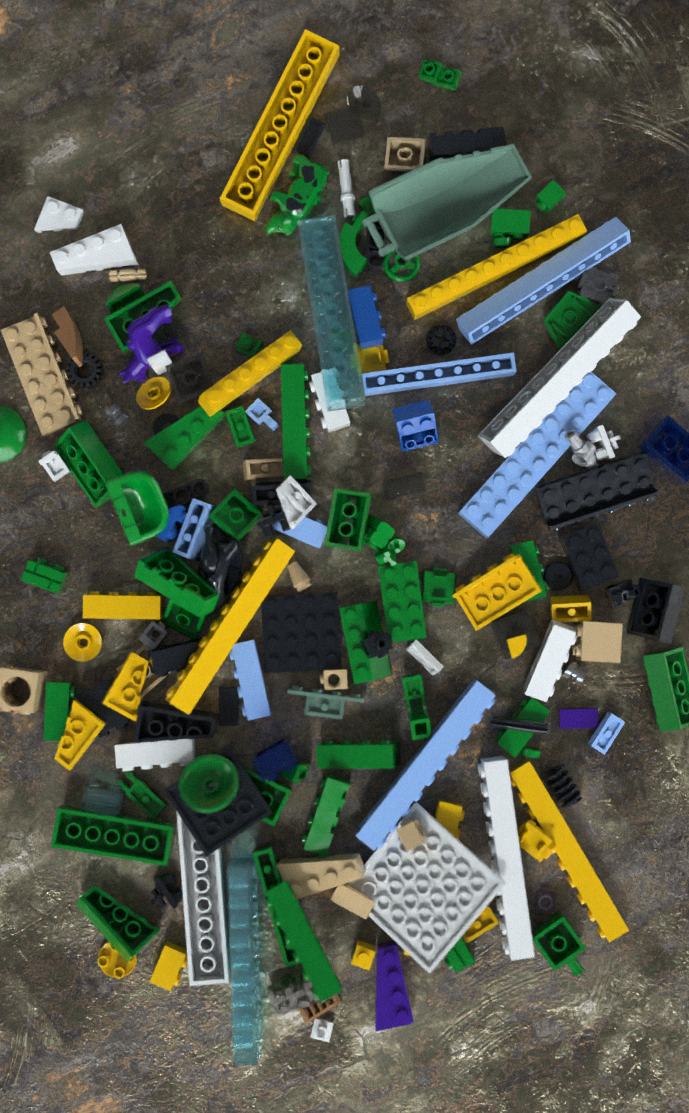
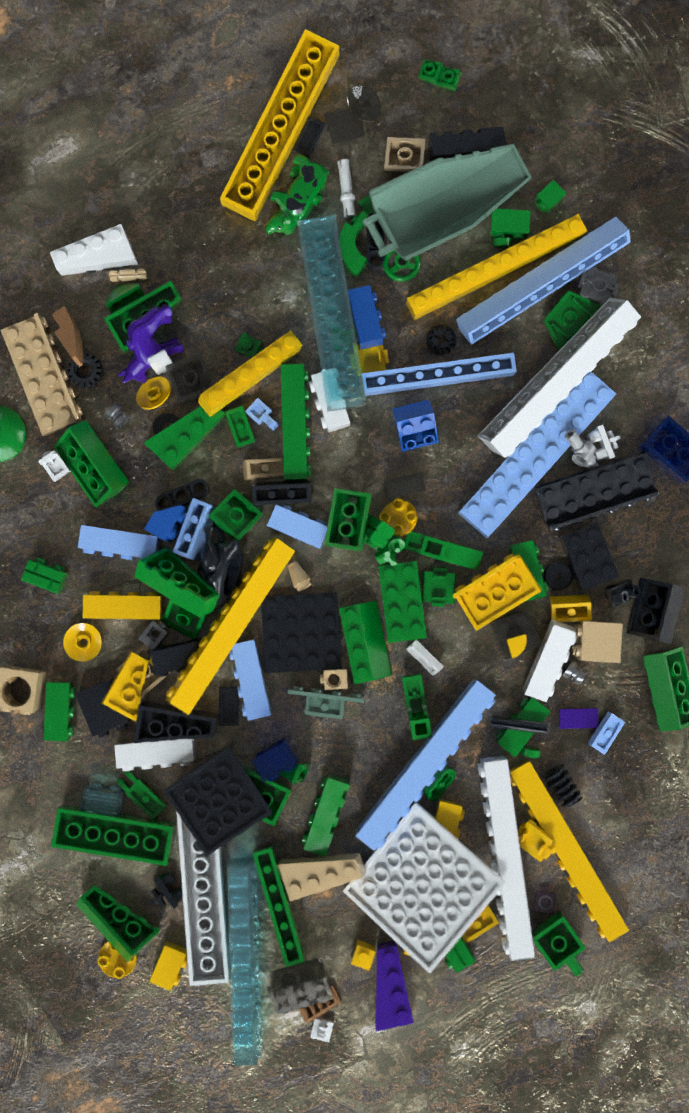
white wing [34,196,84,233] -> none
yellow wing [54,700,106,771] -> none
green piece [105,471,169,546] -> none
green dish [179,754,239,812] -> none
black hips [257,503,291,538] -> none
green brick [264,880,343,1003] -> none
white wing [276,475,317,529] -> none
green wedge [316,739,401,769] -> none
tan slope [330,883,376,919] -> none
black brick [360,629,393,659] -> none
tan brick [396,819,428,852] -> none
none -> light blue brick [78,525,160,560]
none -> yellow dish [379,498,418,537]
none -> green slope [404,531,484,570]
none -> green plate [424,765,456,801]

